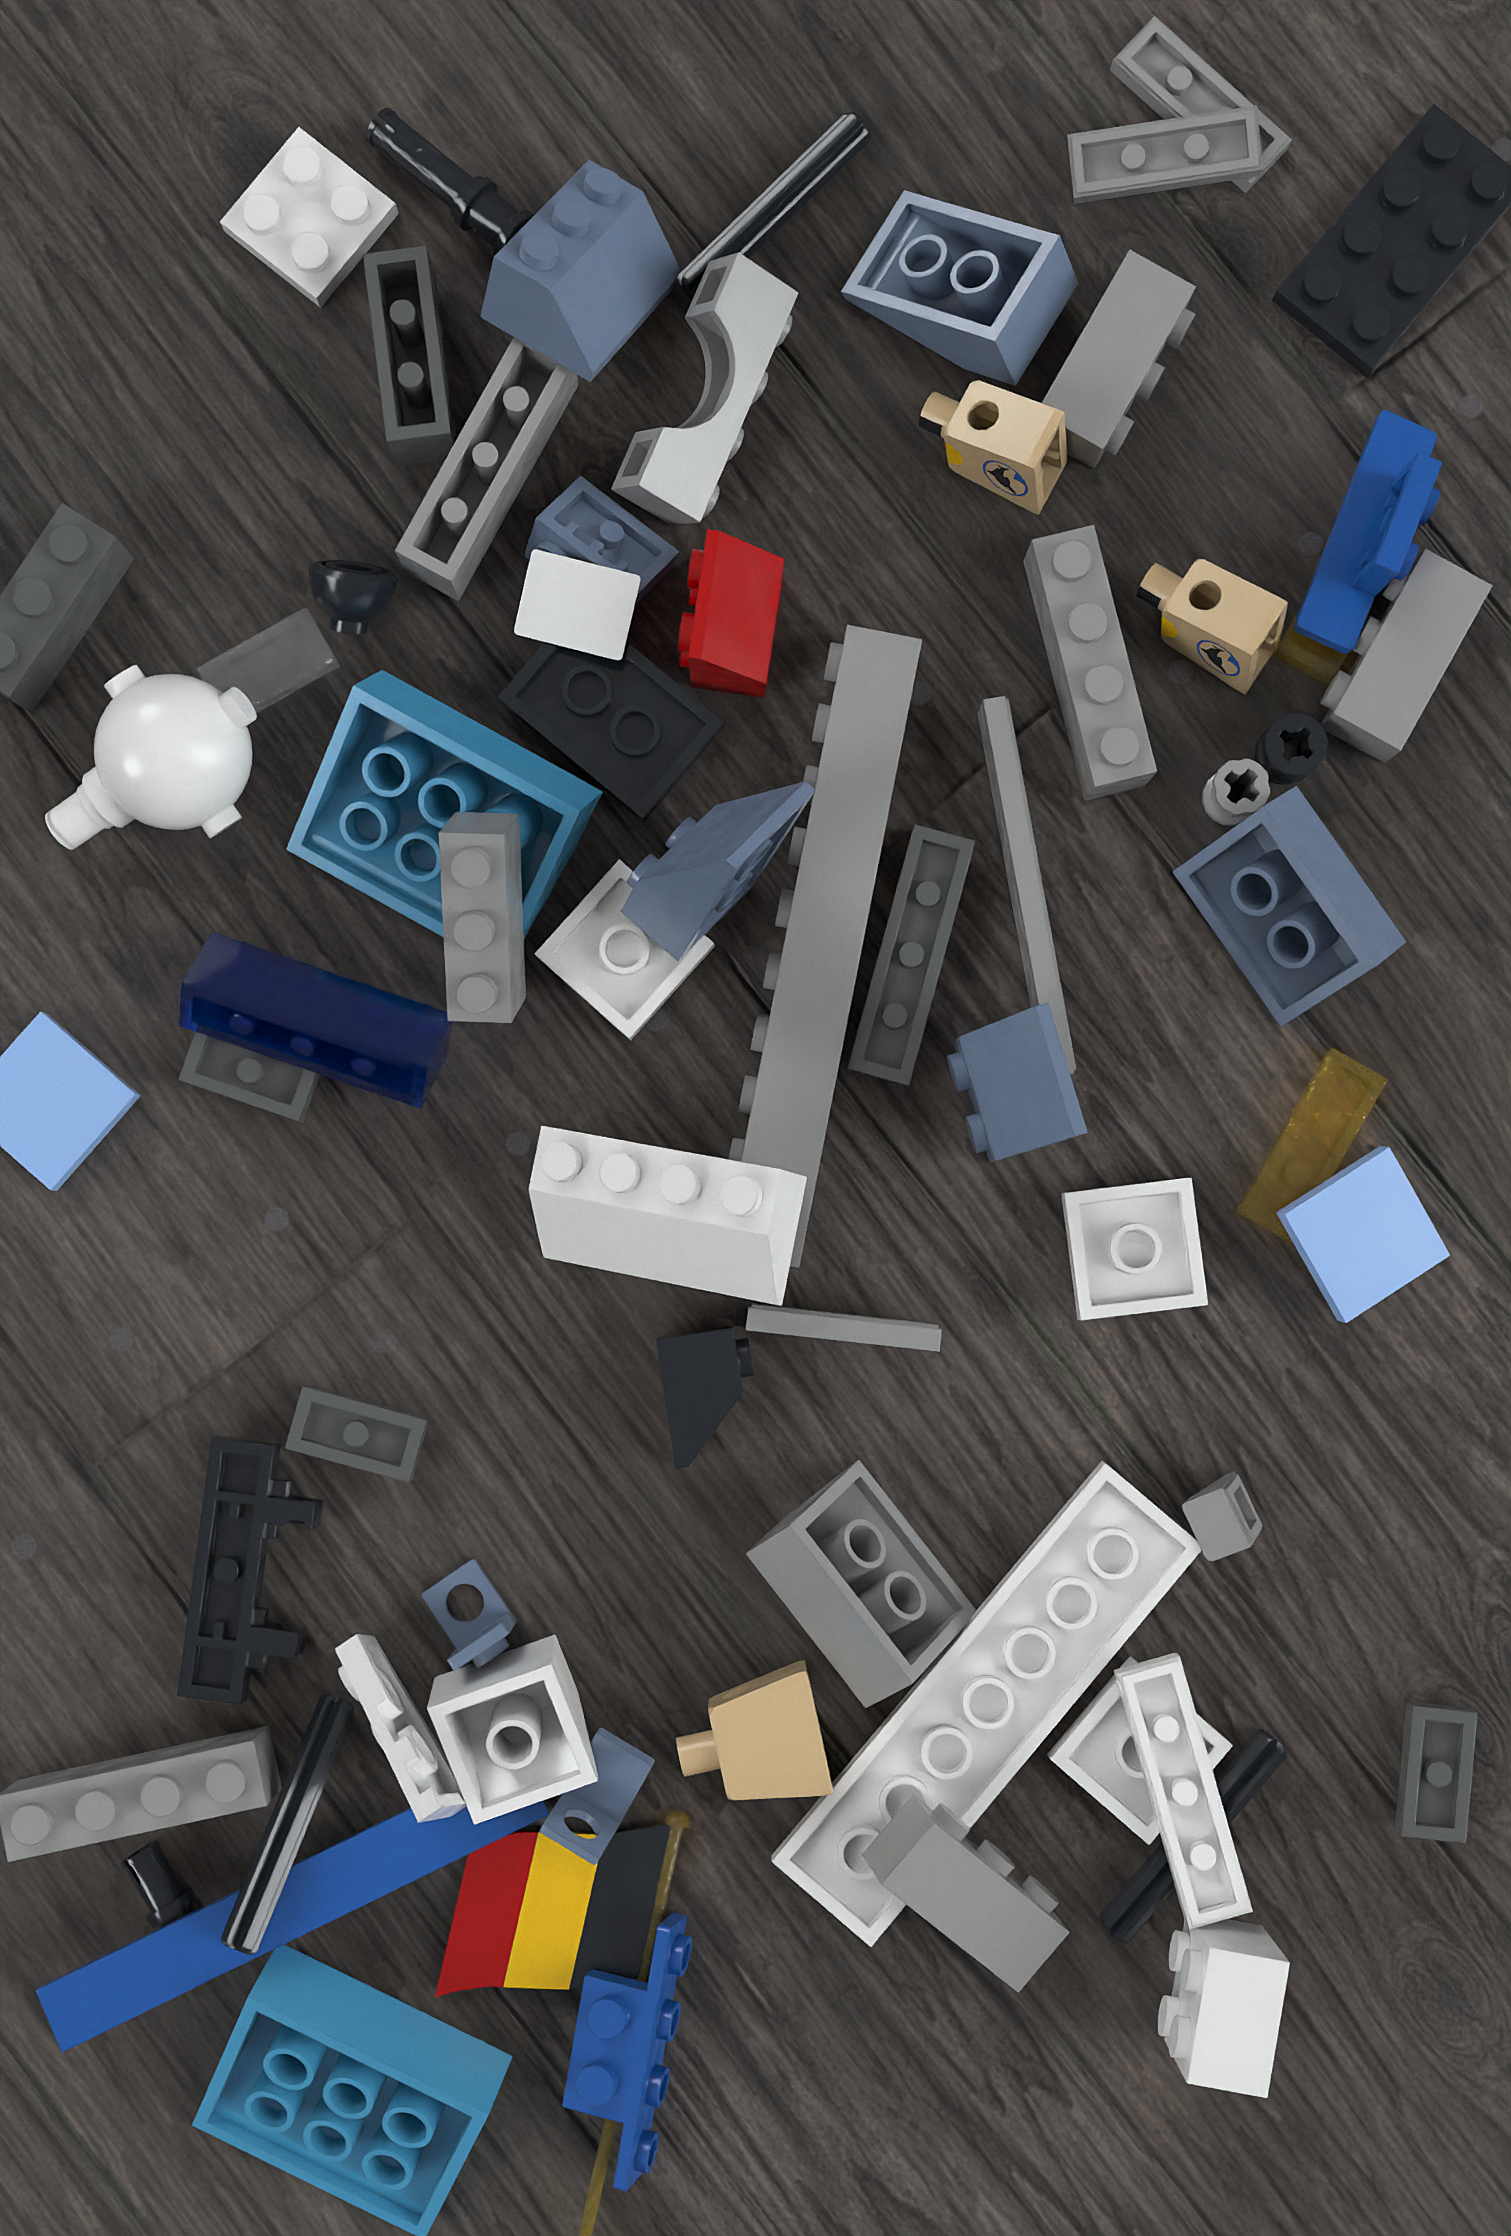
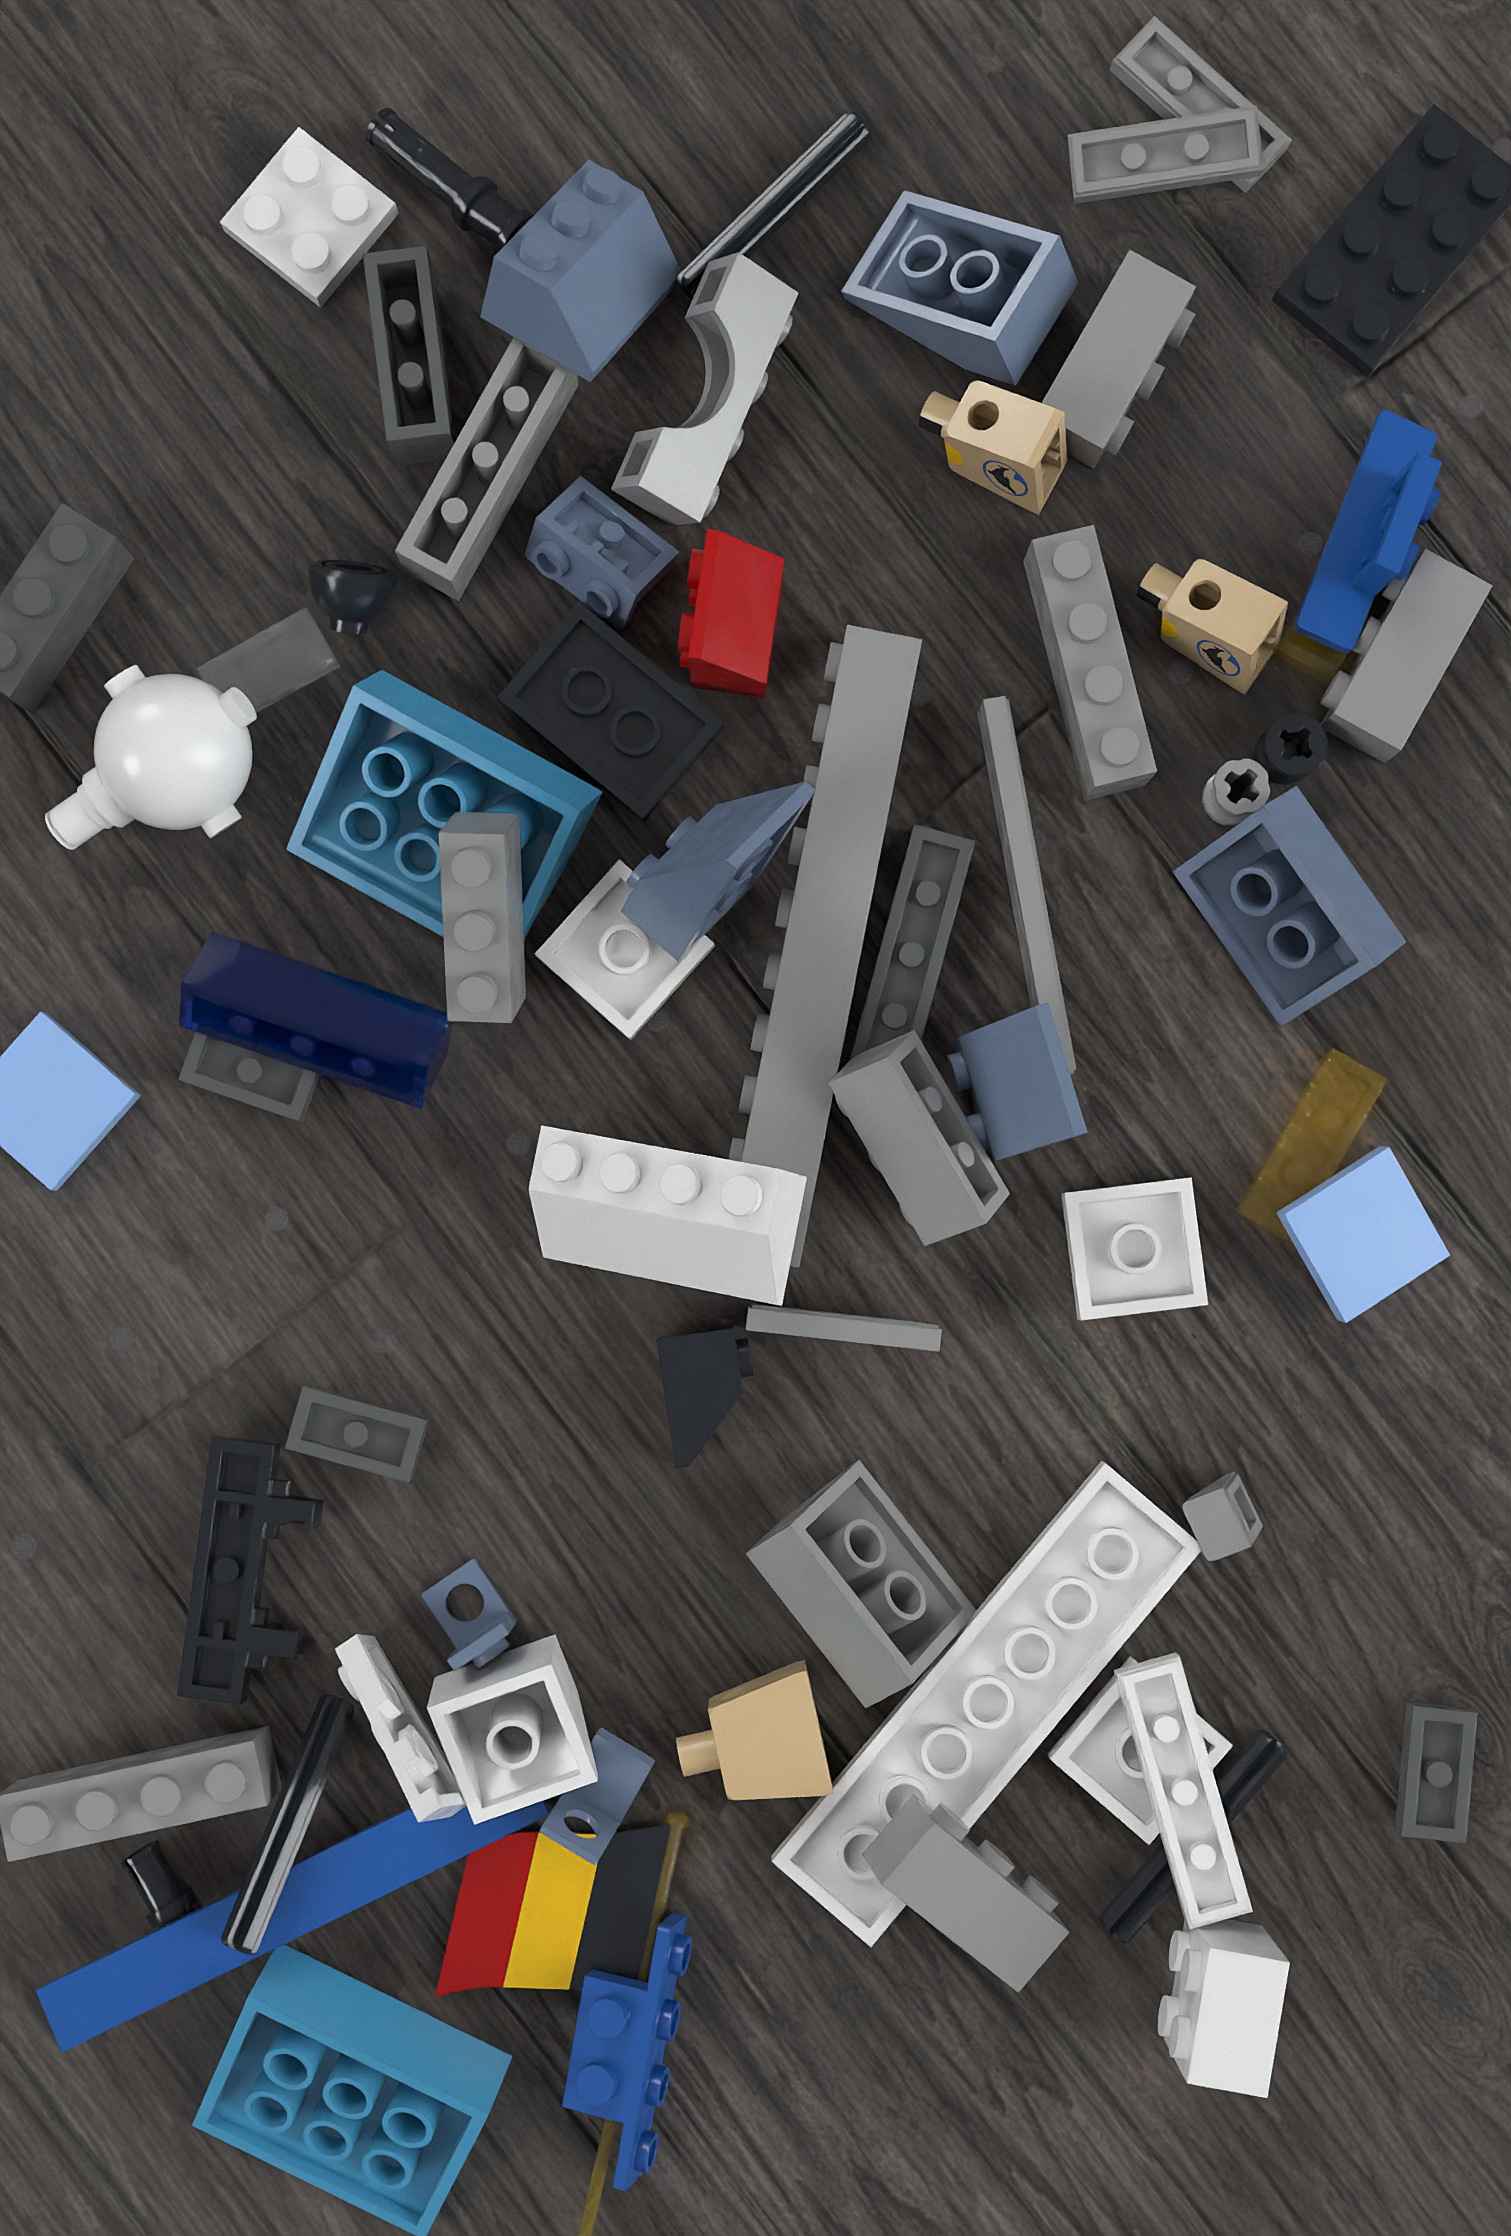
white sticker [514,549,641,660] -> none
none -> light grey brick [828,1030,1010,1246]

